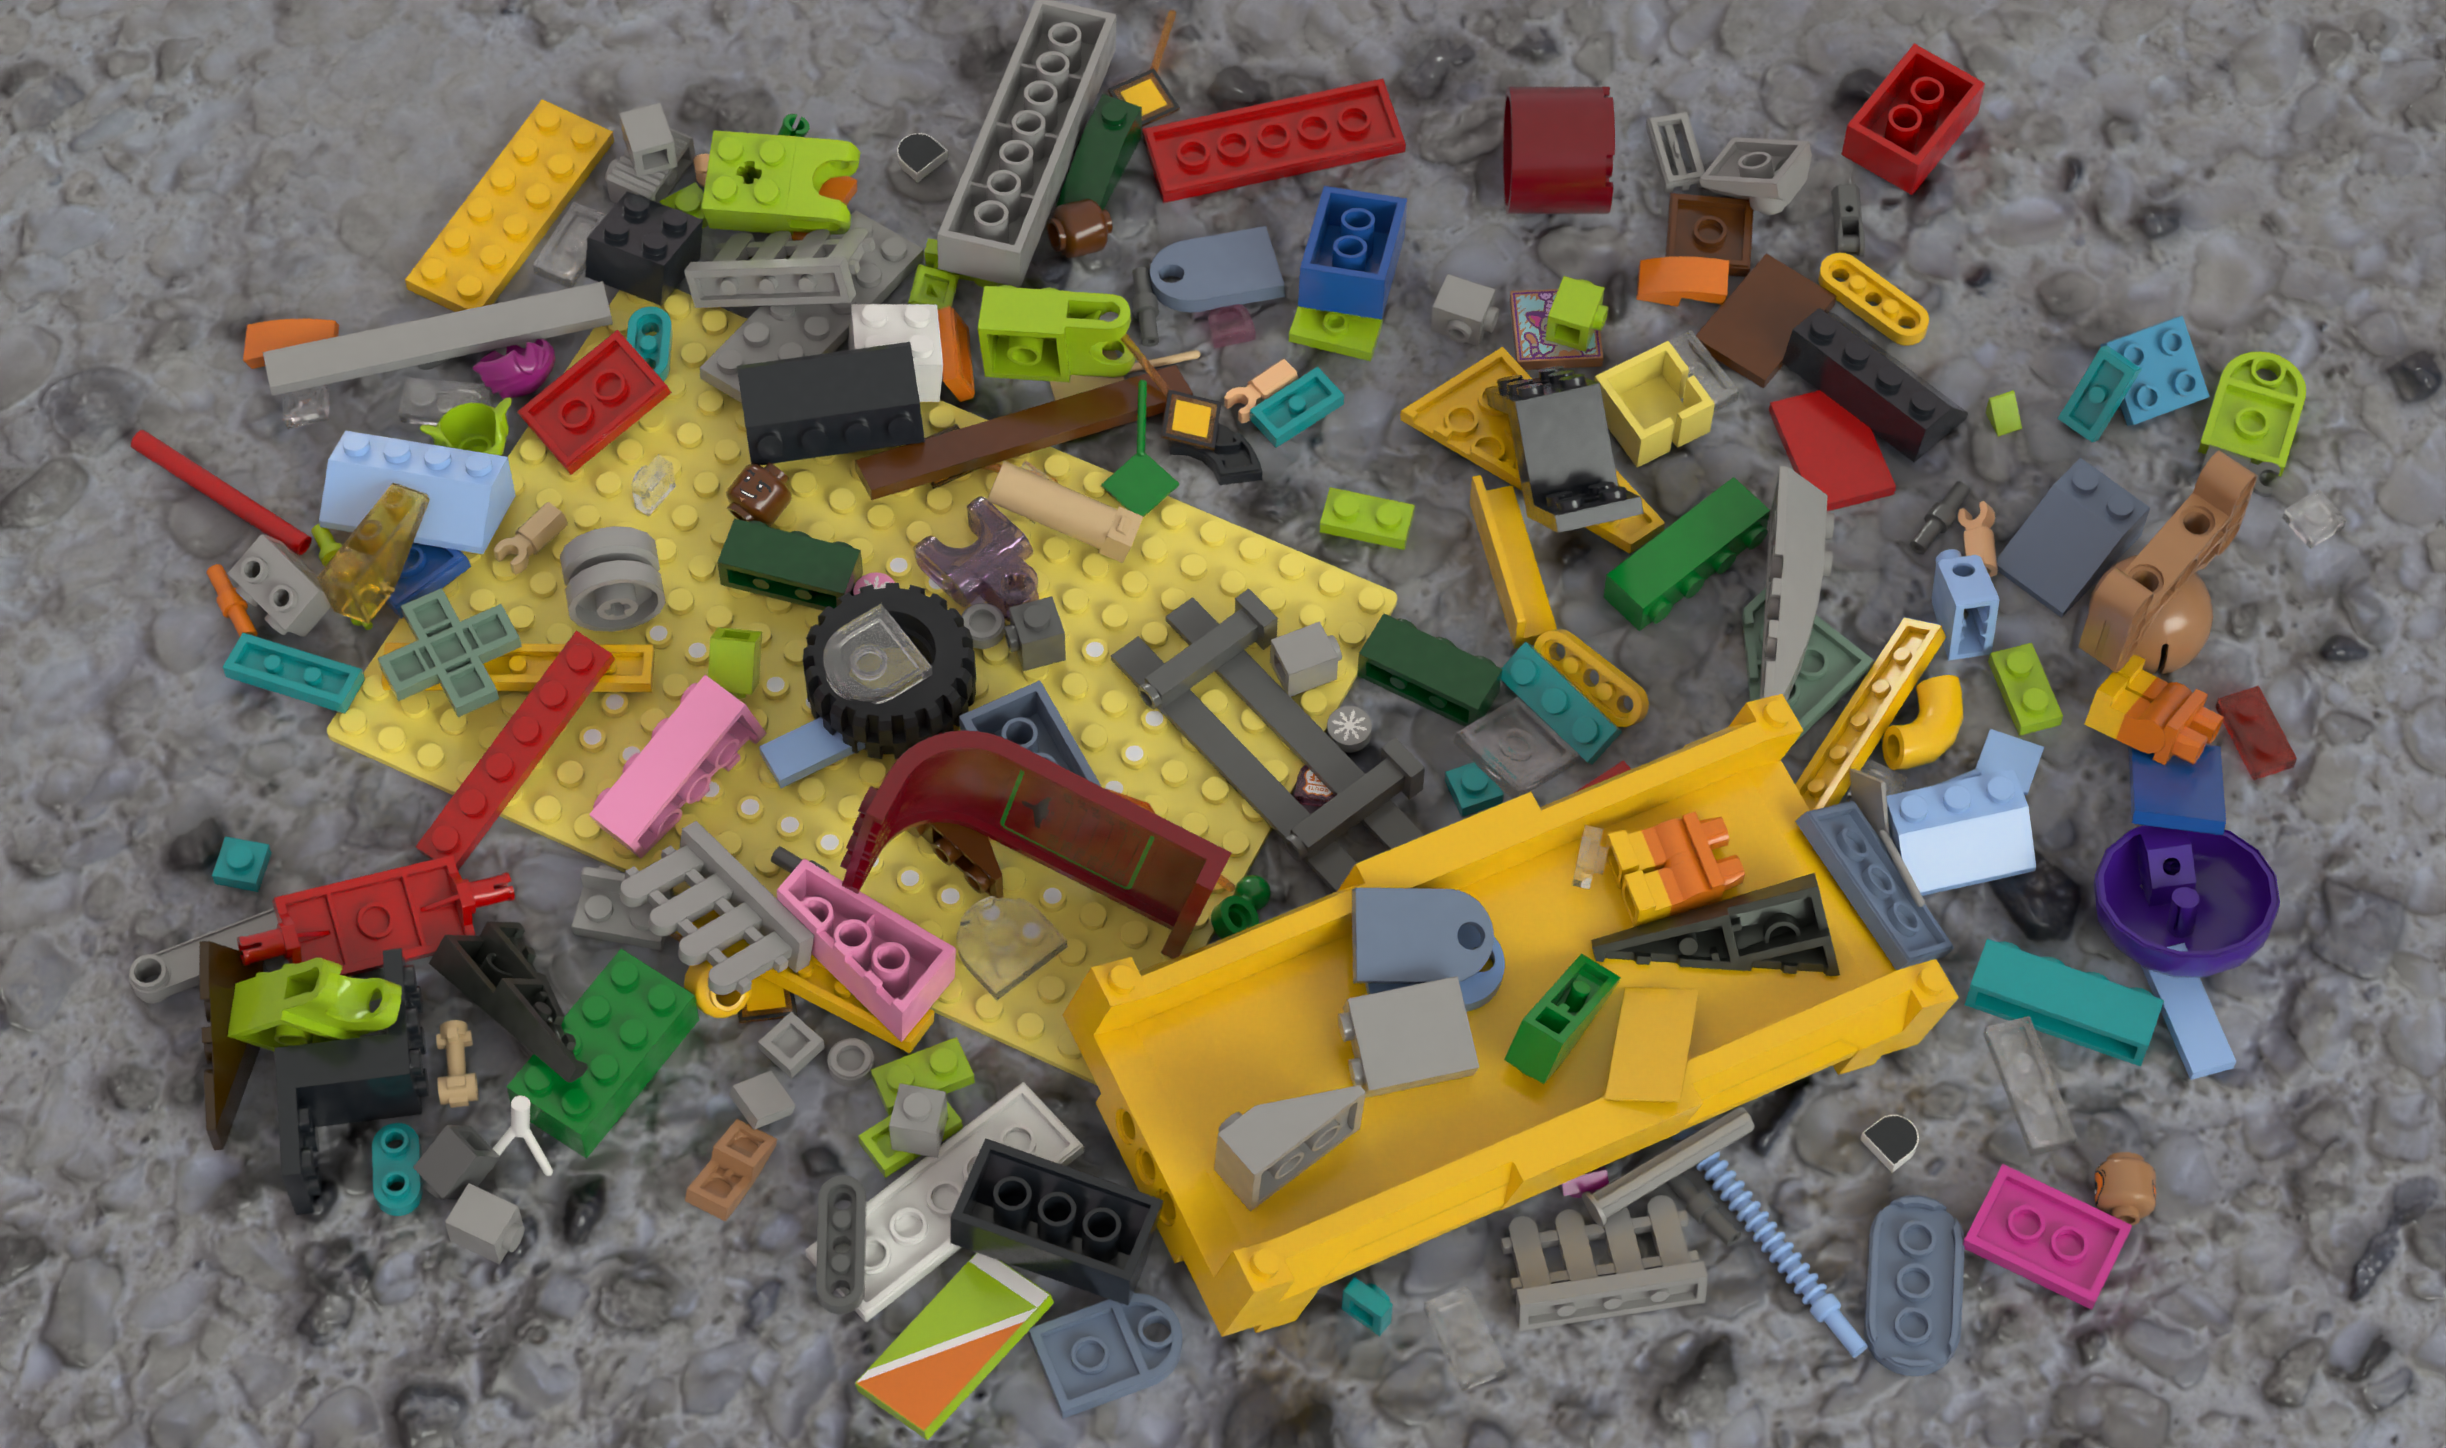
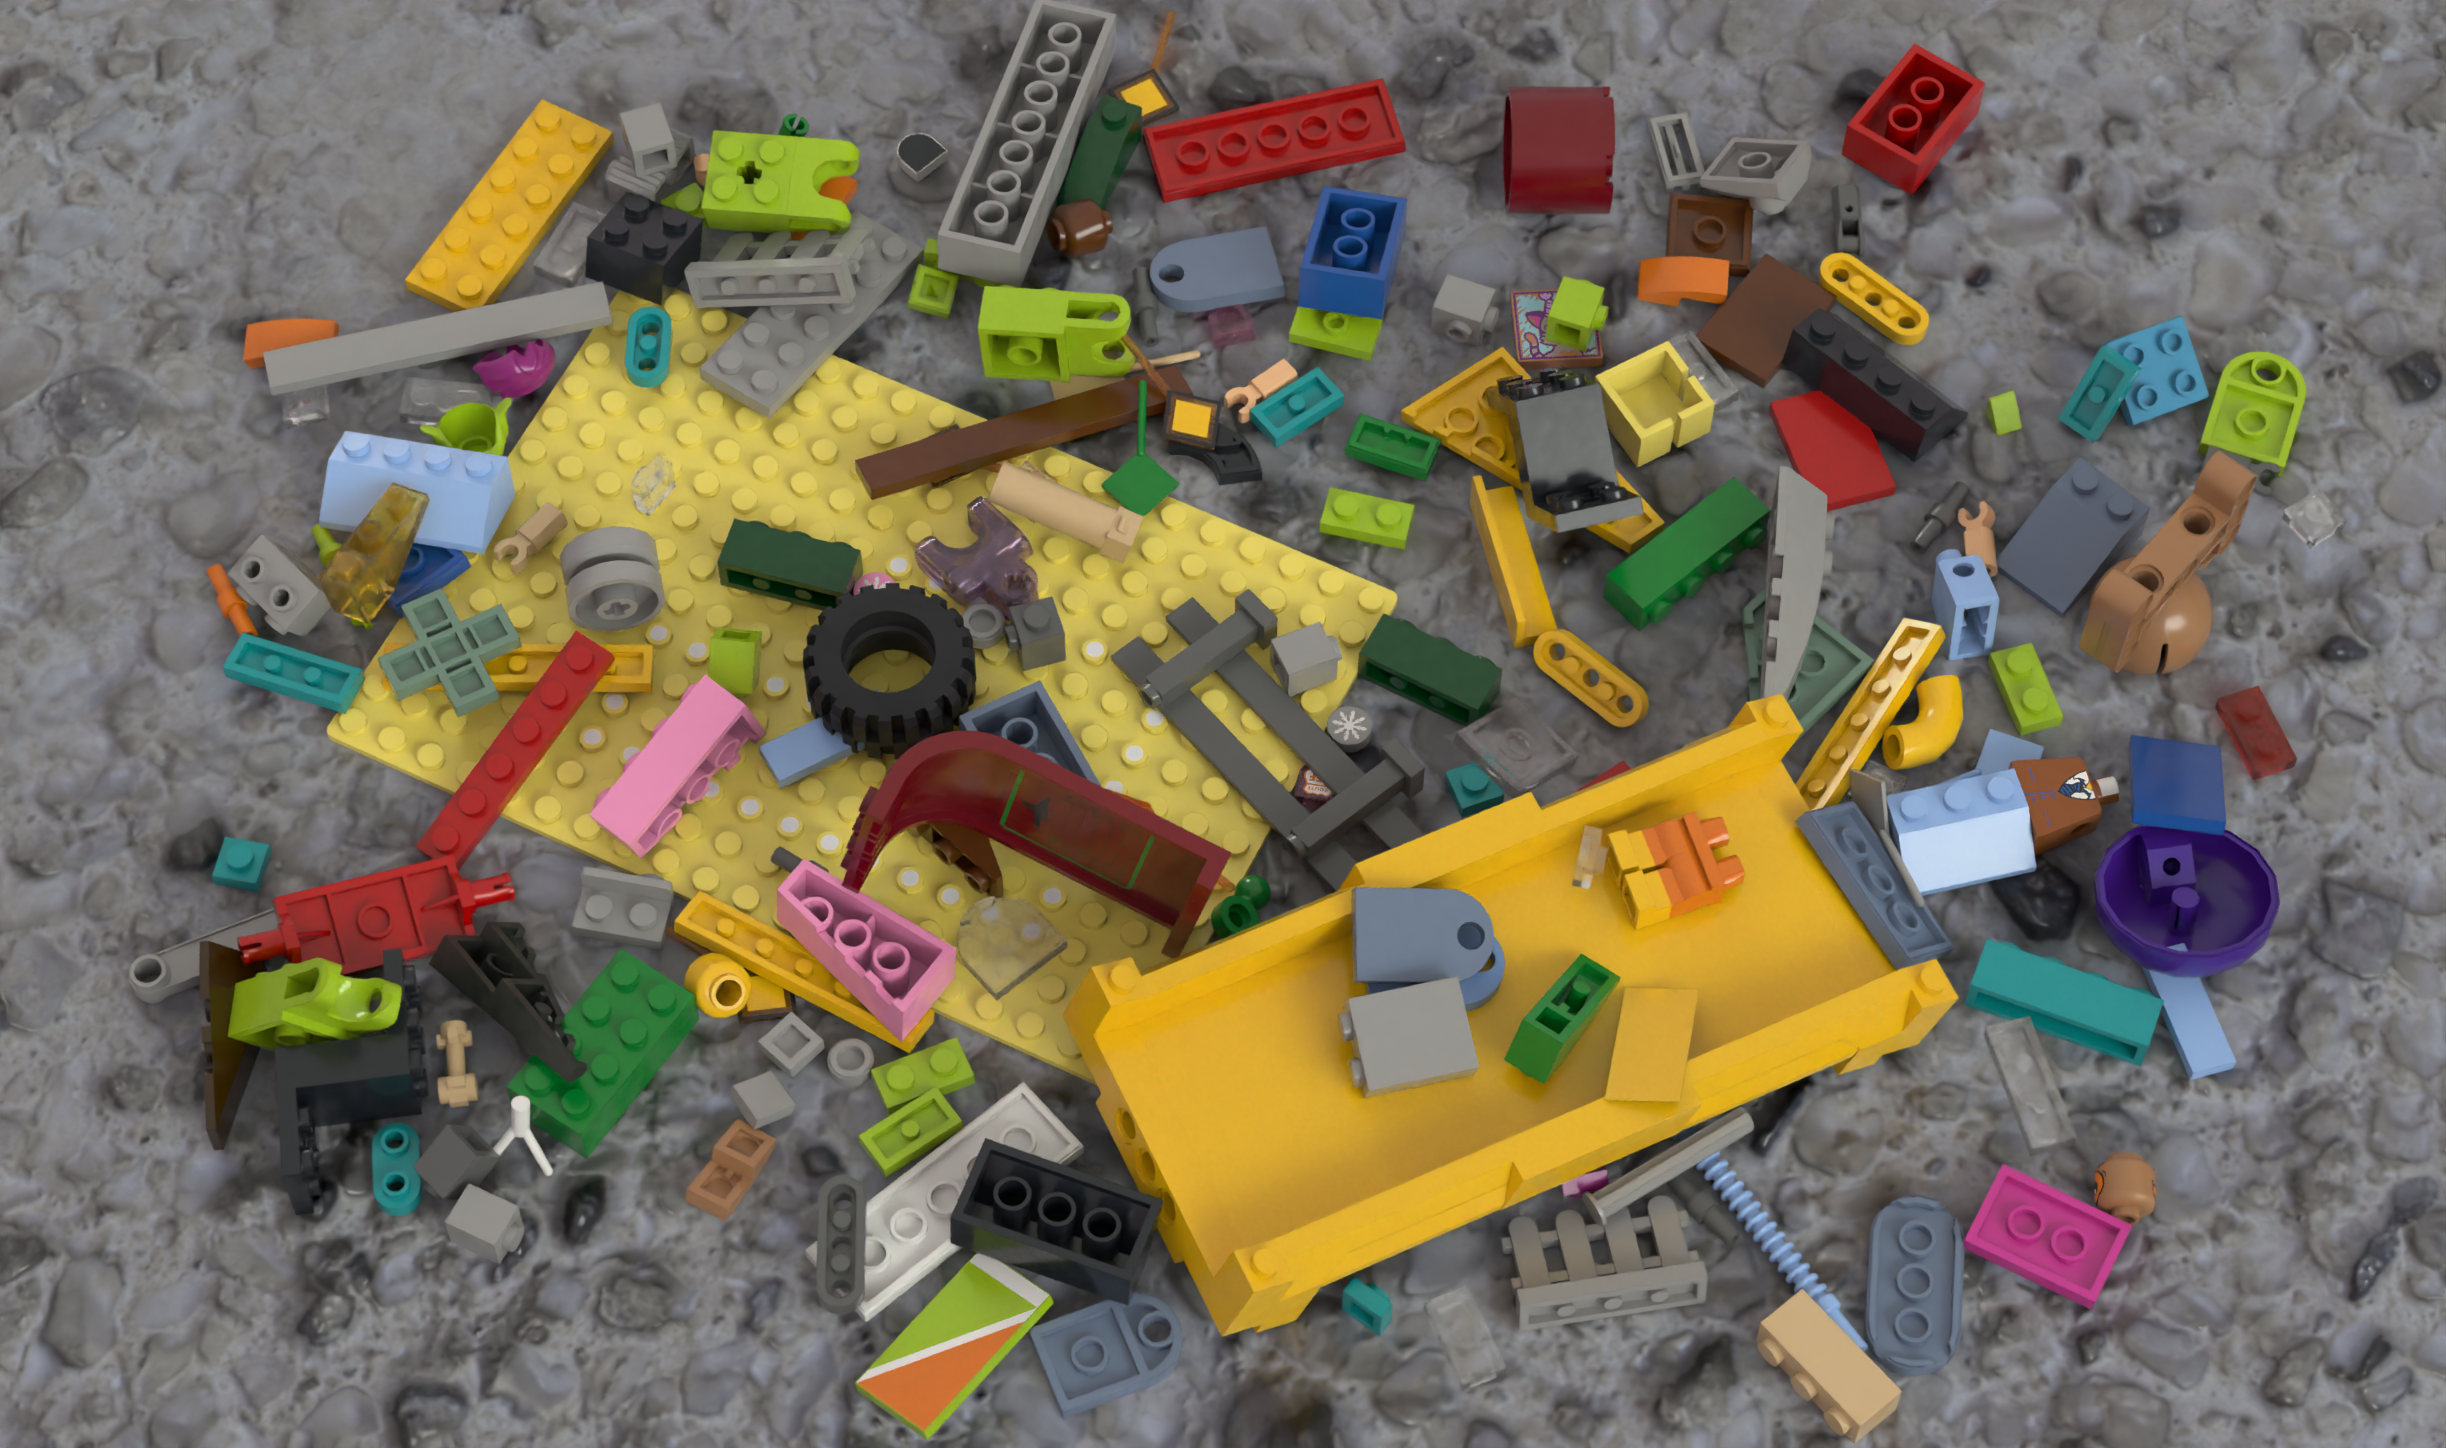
red piece [131,430,312,556] -> none
red tile [517,330,672,475] -> none
light grey fence [619,821,814,995] -> none
reddish brown head [726,462,792,526] -> none
black slope [737,342,925,465] -> none
clear tile [823,604,932,704] -> none
white brick [848,304,943,402] -> none
light grey brick [889,1084,948,1158] -> none
orange tile [938,306,975,402] -> none
light grey slope [1214,1085,1366,1211] -> none
teal plate [1501,642,1622,765] -> none
pearl dark grey wedge [1591,873,1840,976] -> none
black tile [1860,1115,1919,1173] -> none
orange hips [2084,654,2224,765] -> none
none -> green plate [1345,413,1441,482]
none -> tan brick [1756,1289,1902,1444]
none -> dark orange torso [2008,757,2119,855]

